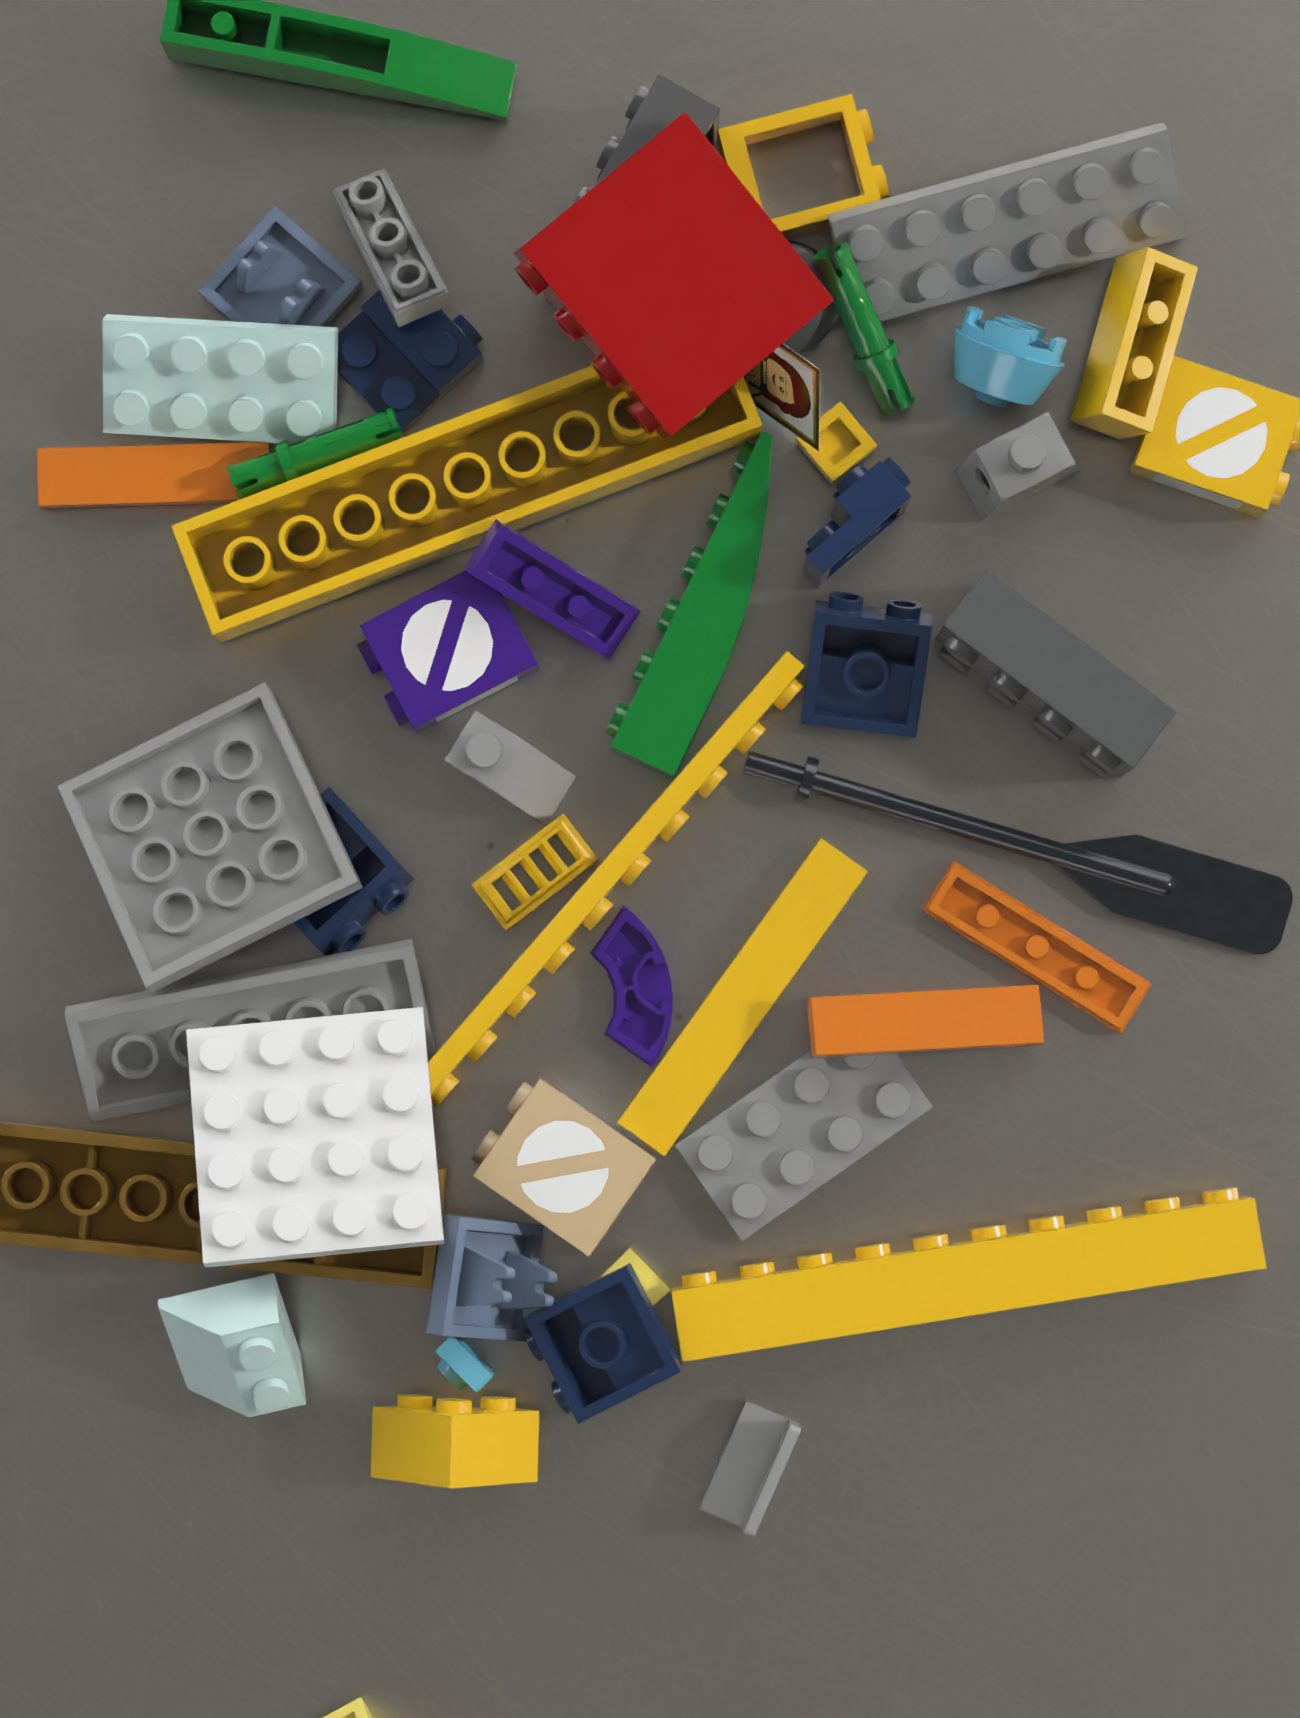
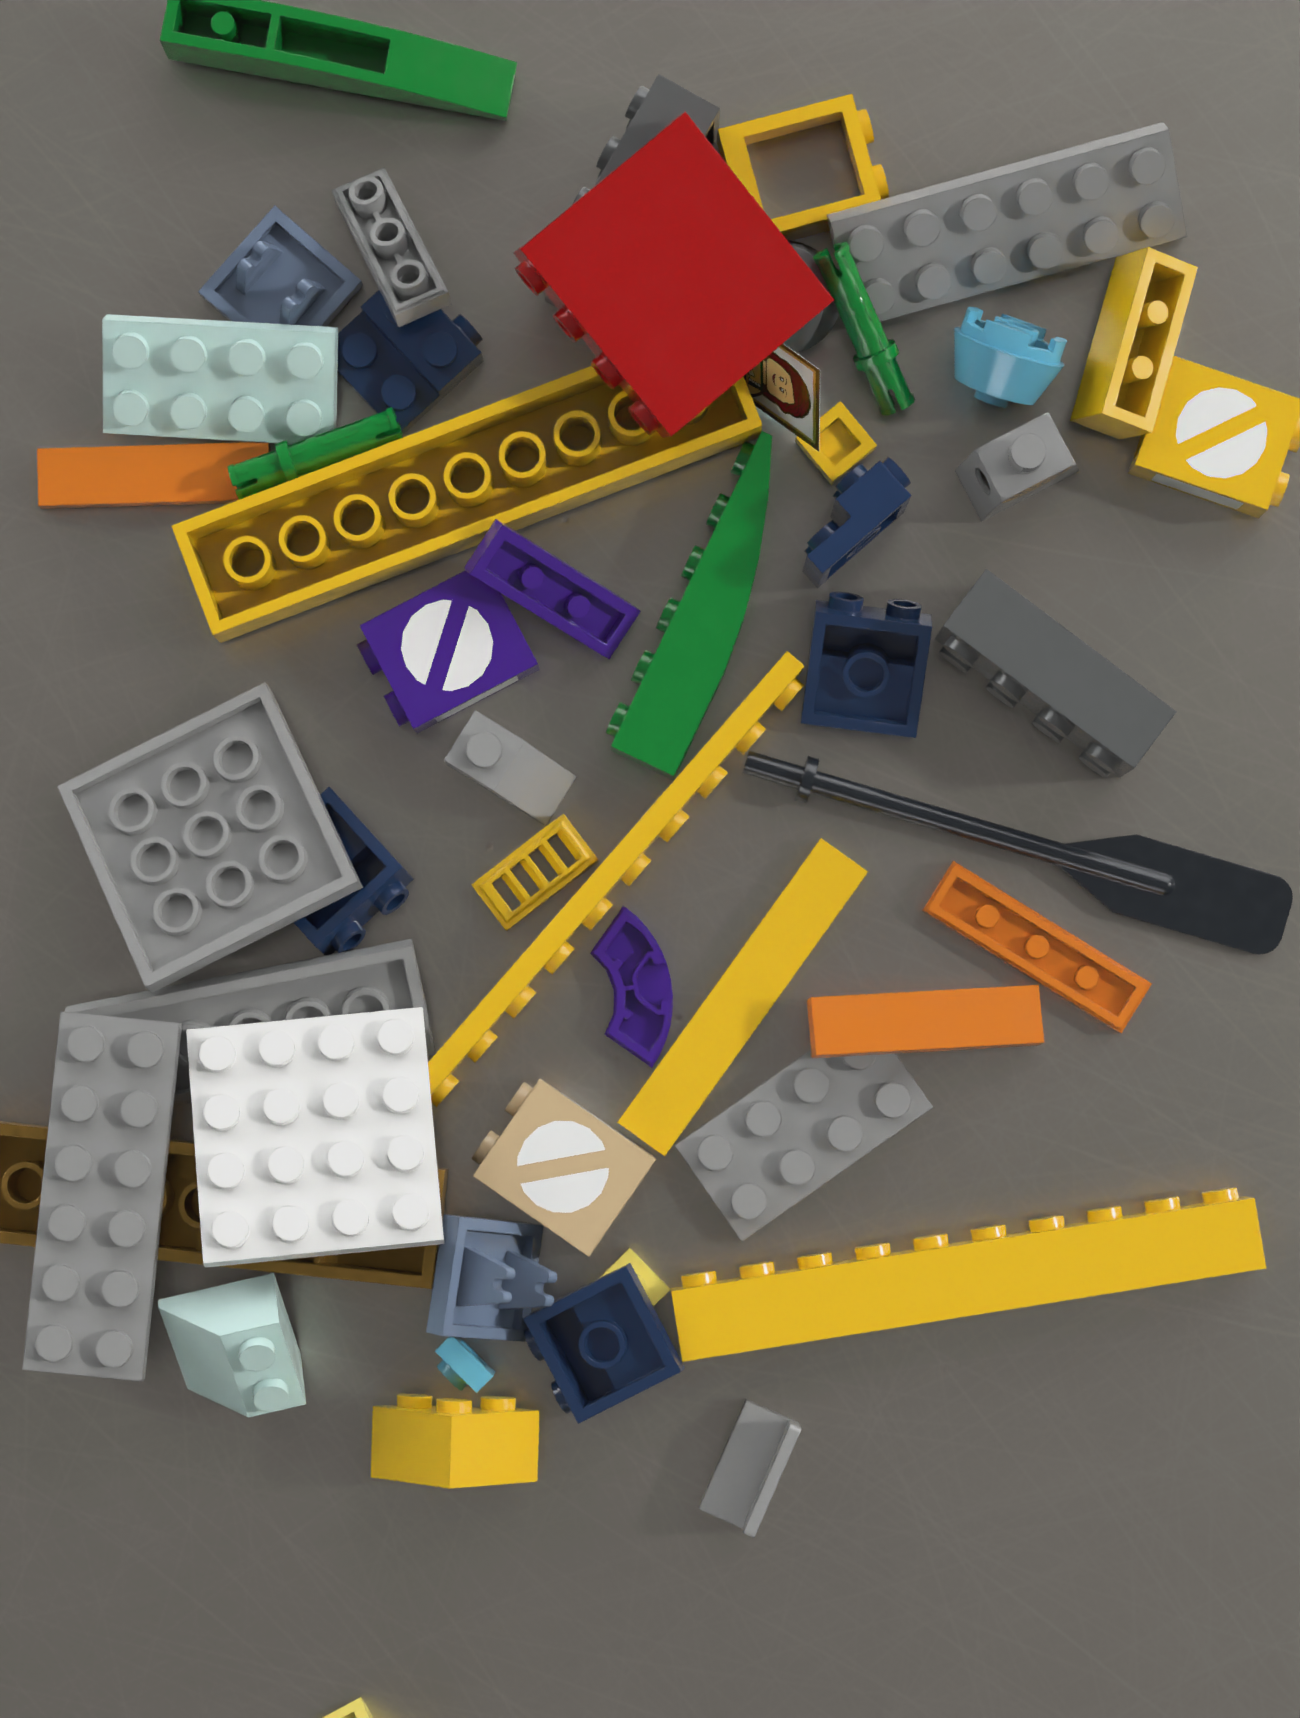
none -> light grey plate [22,1011,182,1381]

